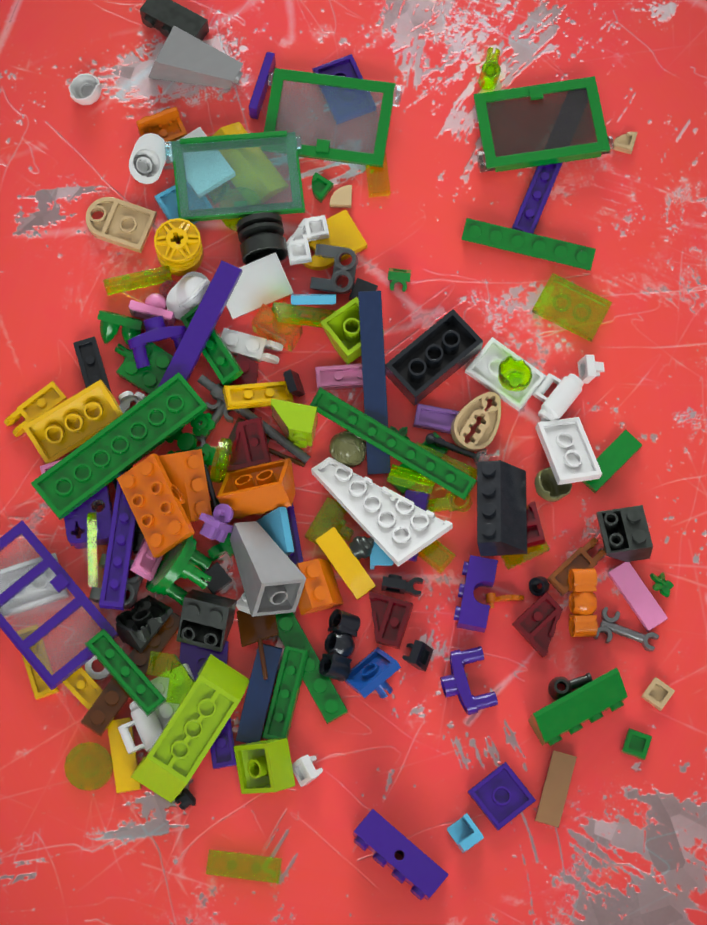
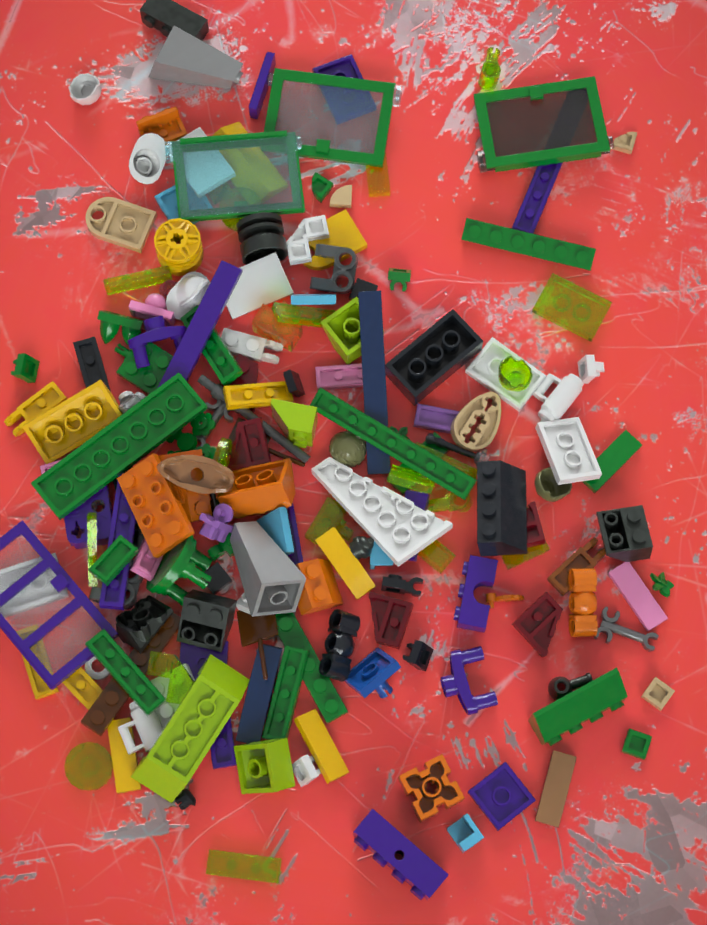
black hinge [529,576,550,596] -> none
none -> green tile [11,353,40,383]
none -> green tile [89,535,139,586]
none -> light grey tile [119,395,141,414]
none -> medium nougat piece [156,455,235,494]
none -> yellow tile [294,709,349,784]
none -> orange brick [398,754,465,823]

